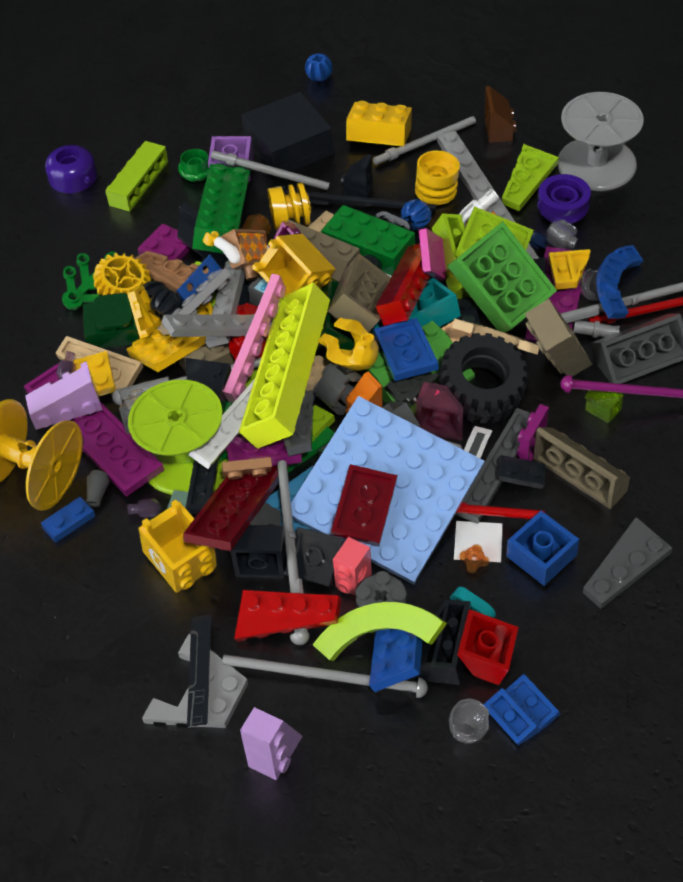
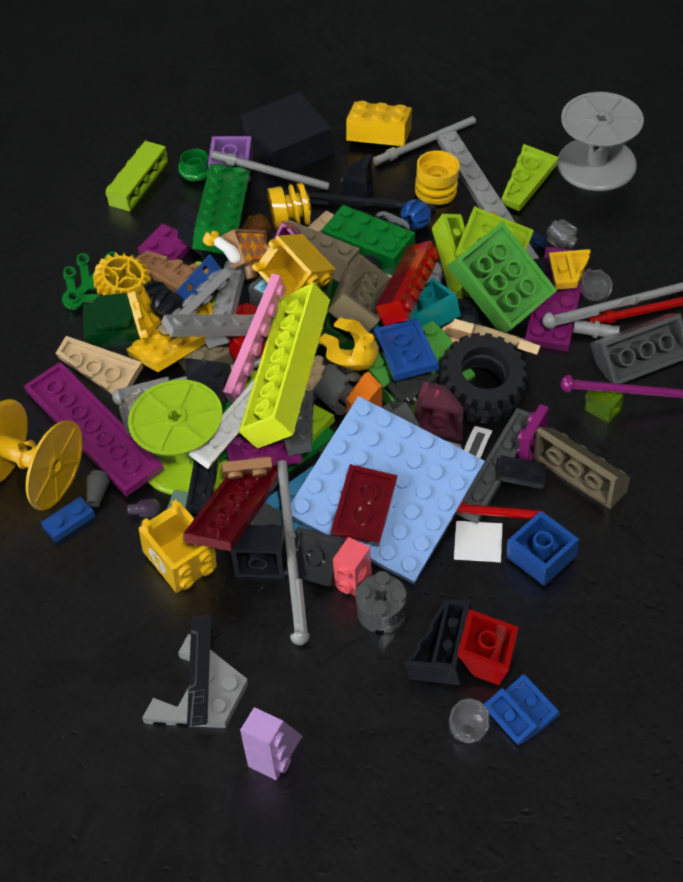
lavender wedge [25,361,102,430] -> none
dark purple piece [45,145,97,193] -> none
clear purple cylinder [56,351,76,380] -> none
yellow wing [65,351,116,396] -> none
light grey bar [222,654,428,698] -> none
red wing [234,590,341,642] -> none
blue piece [305,53,333,82] -> none
lime tile [313,602,447,661] -> none
blue plate [369,629,423,692] -> none
dark pink tile [419,228,447,281] -> none
teal beam [450,587,496,618] -> none
white arm [460,189,500,227] -> none
clear orange plate [460,544,489,573] -> none
reddish brown slope [485,86,516,143] -> none
dark tan brick [525,299,592,376] -> none
dark purple piece [537,174,591,225] -> none
dark grey wing [583,517,672,609] -> none
blue tile [596,245,643,319] -> none

